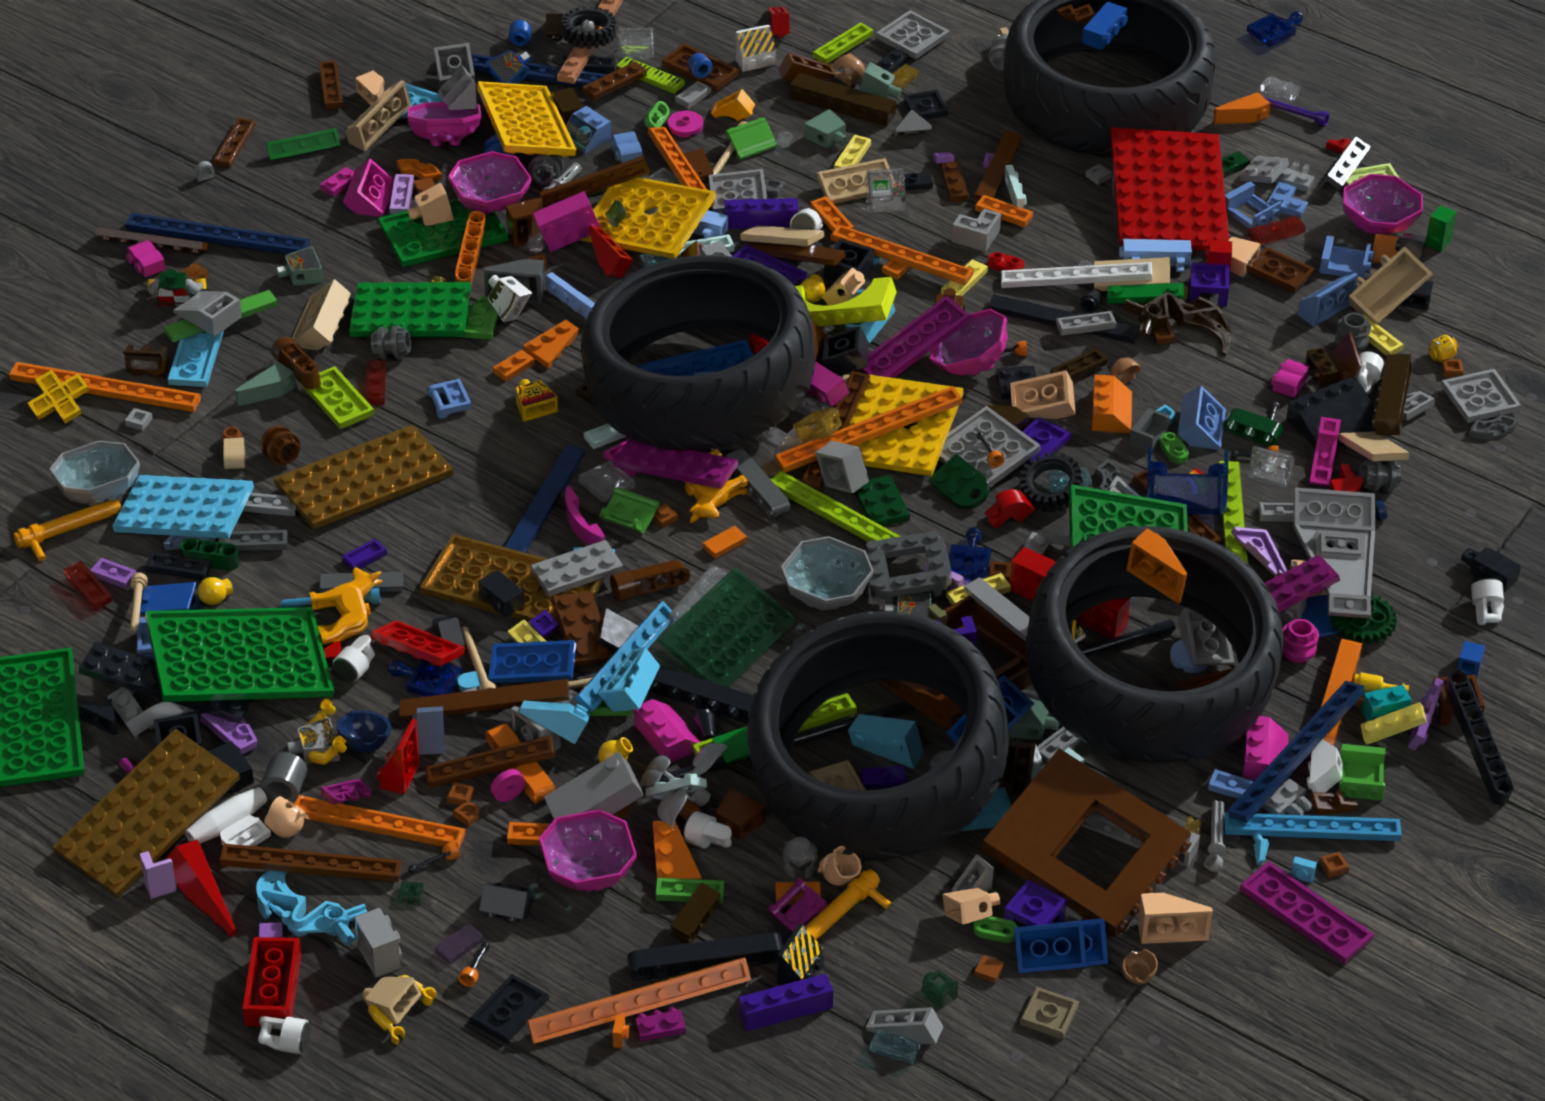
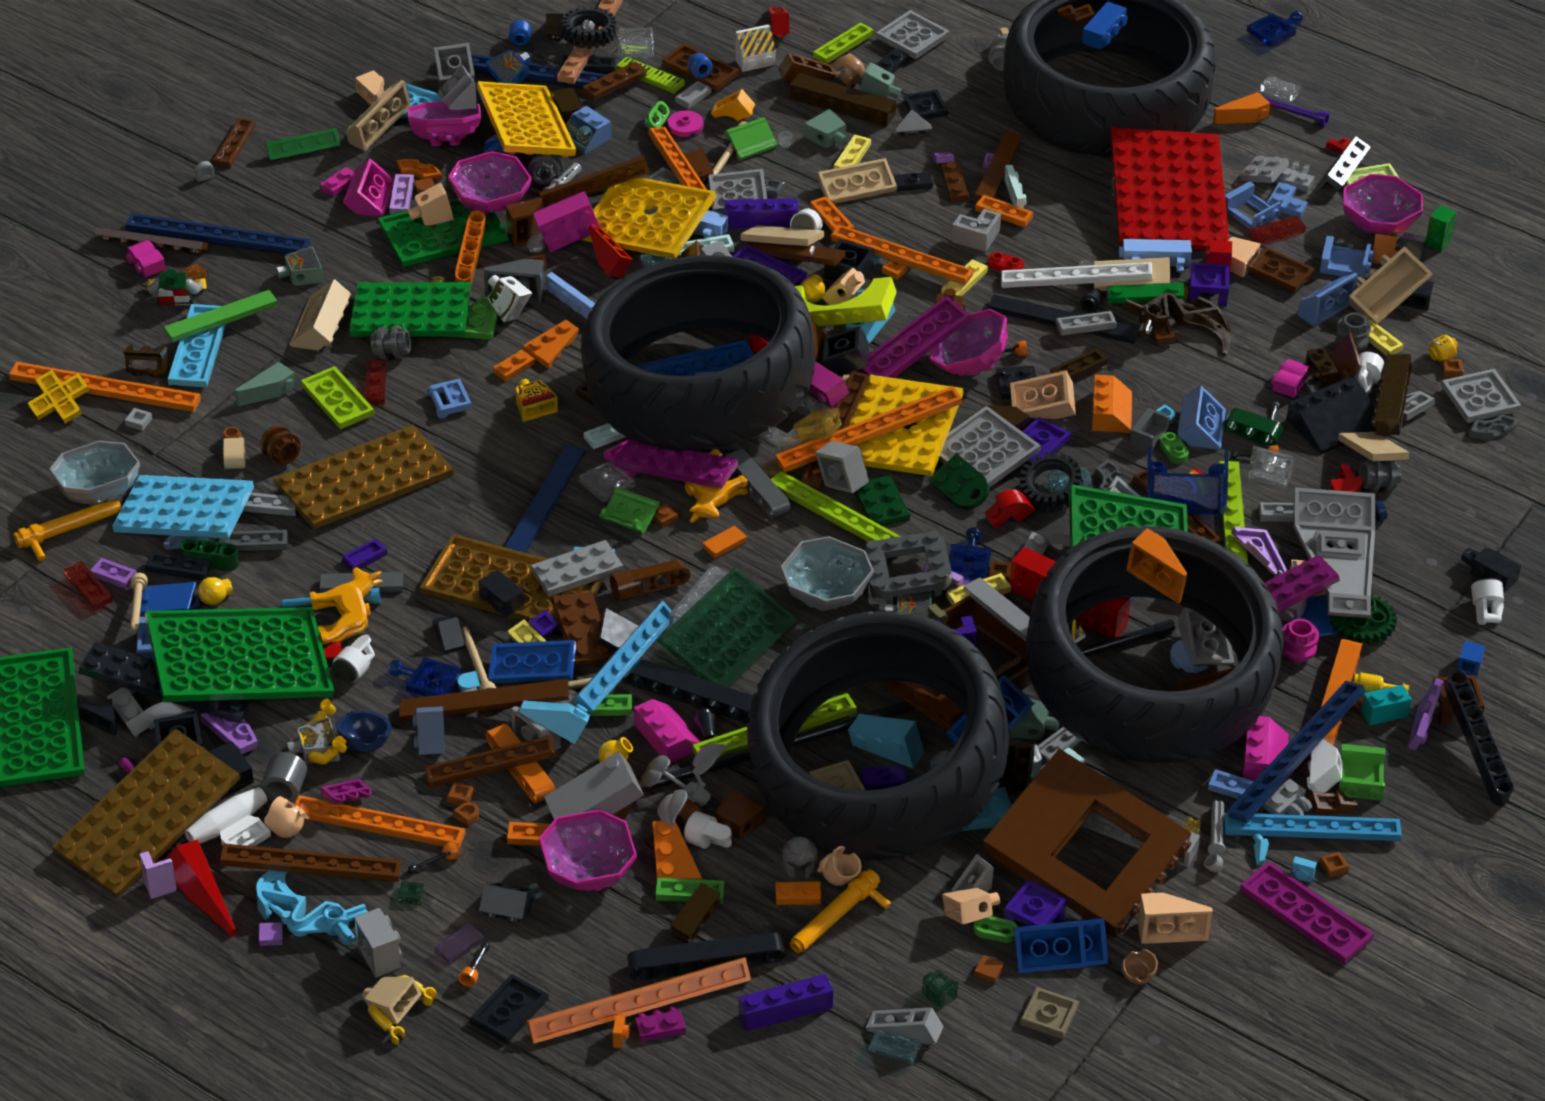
light grey slope [173,291,242,336] -> none
red brick [243,937,302,1027] -> none
white piece [258,1016,311,1055] -> none
reddish brown beam [271,336,321,389] -> none
reddish brown plate [319,60,343,110] -> none
red plate [371,620,465,666] -> none
red slope [377,718,420,795] -> none
dark pink piece [491,769,525,802] -> none
dark pink slope [565,486,605,545] -> none
medium azure wedge [598,647,660,712] -> none
clear green plate [606,200,626,227] -> none
medium blue brick [610,131,642,163] -> none
light aqua plate [645,774,707,800] -> none
green piece [712,727,751,765] -> none
magenta plate [767,878,827,933] -> none
slope [777,923,825,985] -> none
clear slope [866,168,906,213] -> none
clear yellow plate [893,64,920,89] -> none
orange hinge [976,432,1004,468] -> none
light grey plate [1086,164,1112,185] -> none
medium nougat hair [1110,357,1141,384] -> none
dark green plate [1221,151,1250,177] -> none
dark pink slope [1309,417,1341,487] -> none
light yellow plate [1360,702,1427,745] -> none

